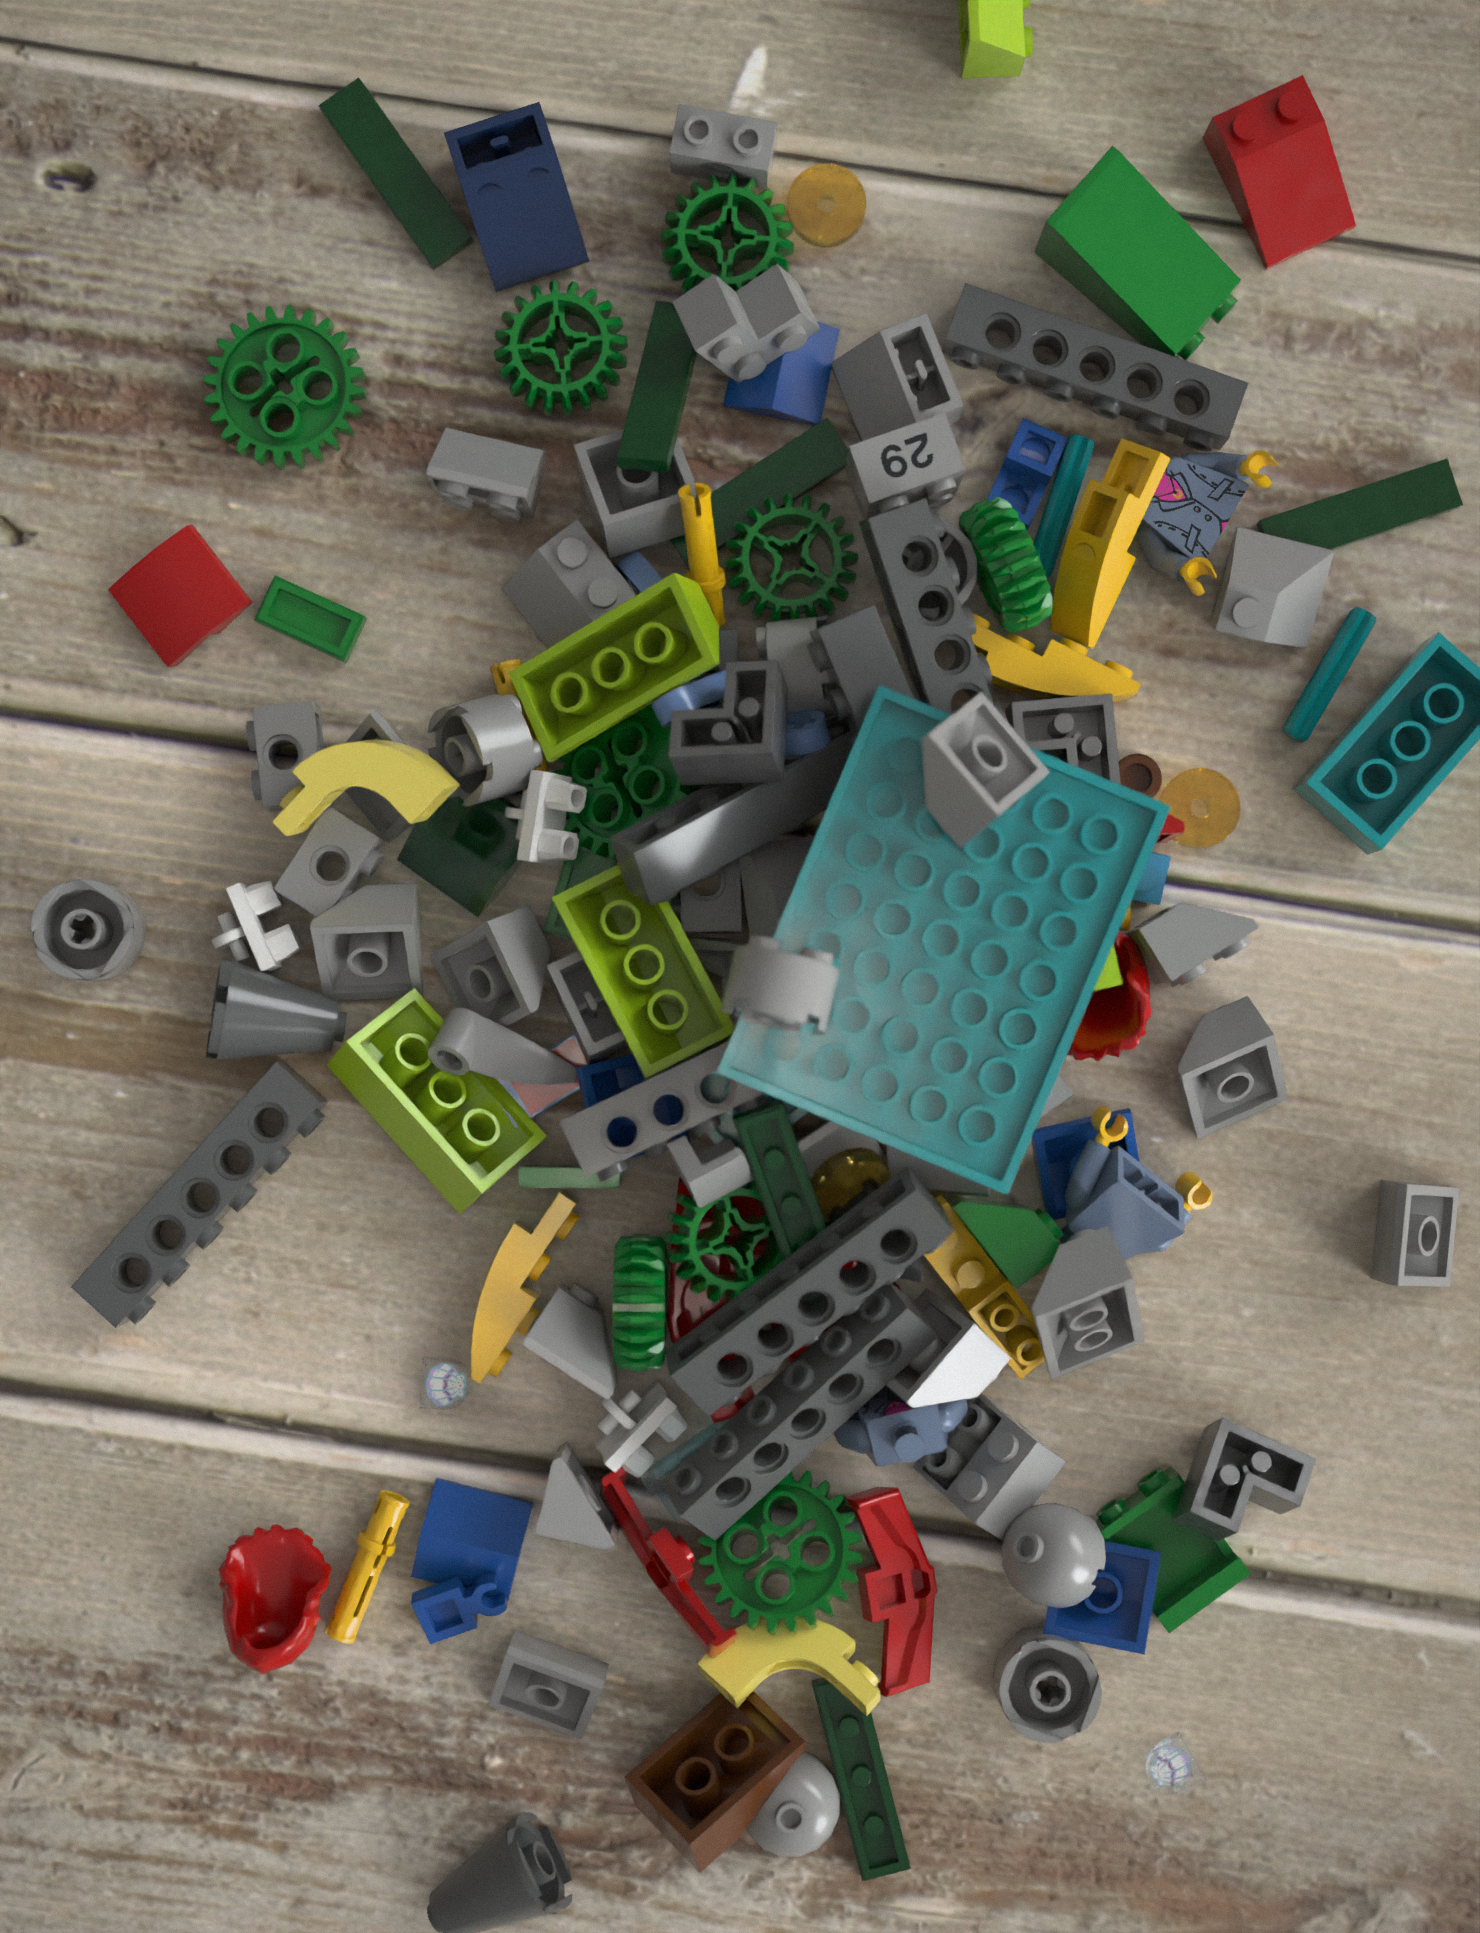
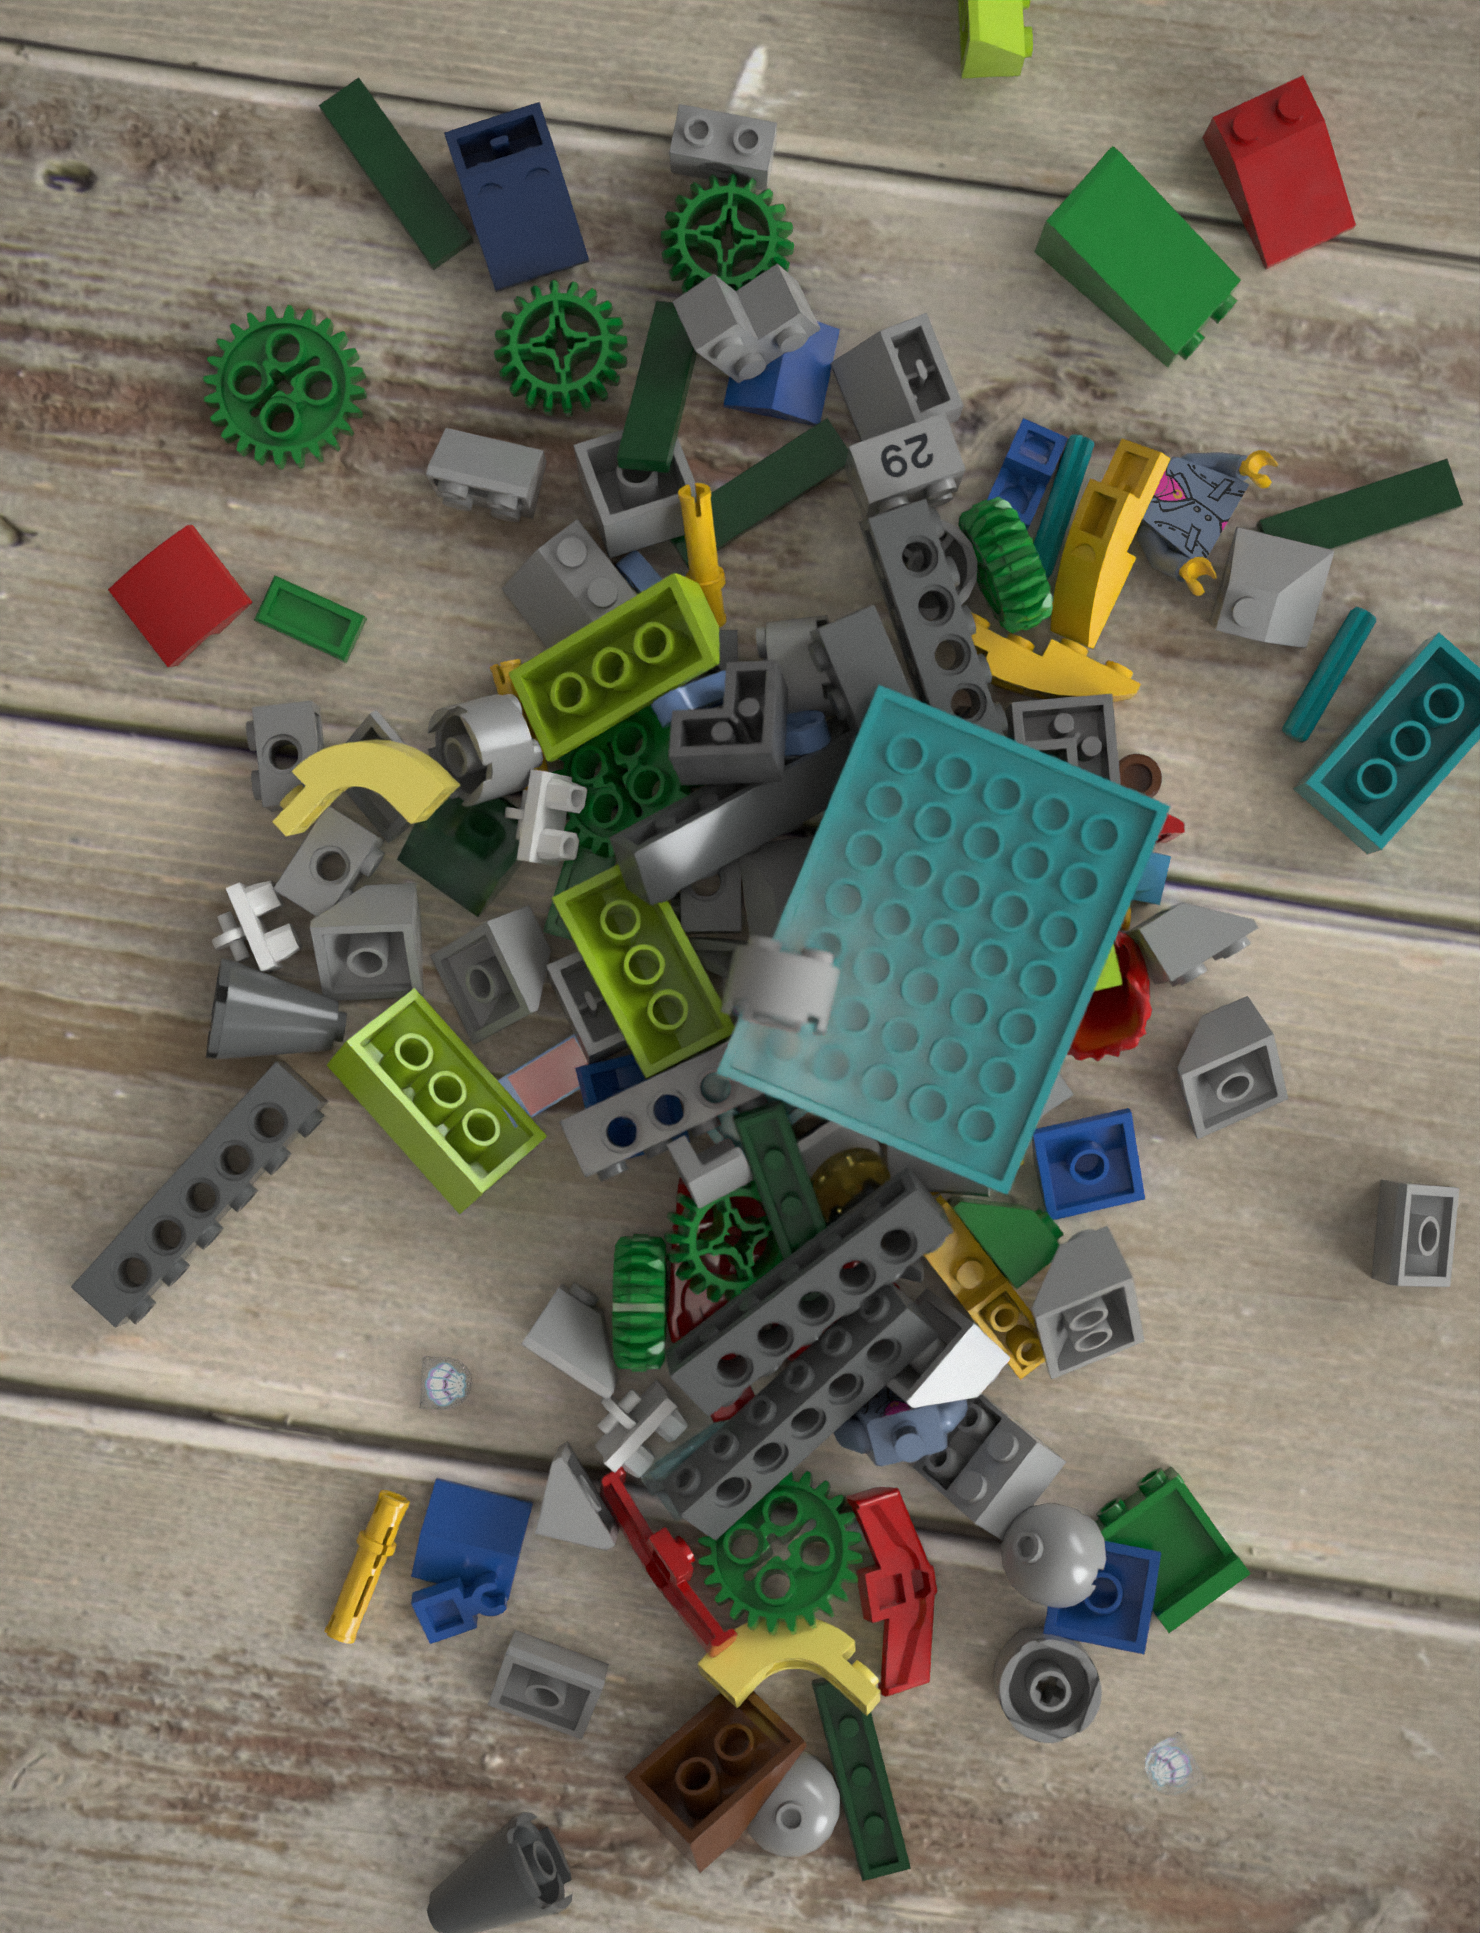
light grey brick [31,879,147,982] -> none
red piece [218,1524,332,1674] -> none
light grey piece [428,1008,577,1085] -> none
yellow slope [471,1190,580,1384] -> none
green tile [519,1165,622,1189] -> none
green gear [724,493,858,622] -> none
clear yellow piece [787,164,866,248] -> none
light grey slope [922,692,1050,848] -> none
dark grey brick [942,283,1248,452] -> none
sand blue torso [1060,1105,1212,1260] -> none
clear yellow piece [1159,768,1241,849] -> none
flat silver brick [1172,1417,1316,1541] -> none

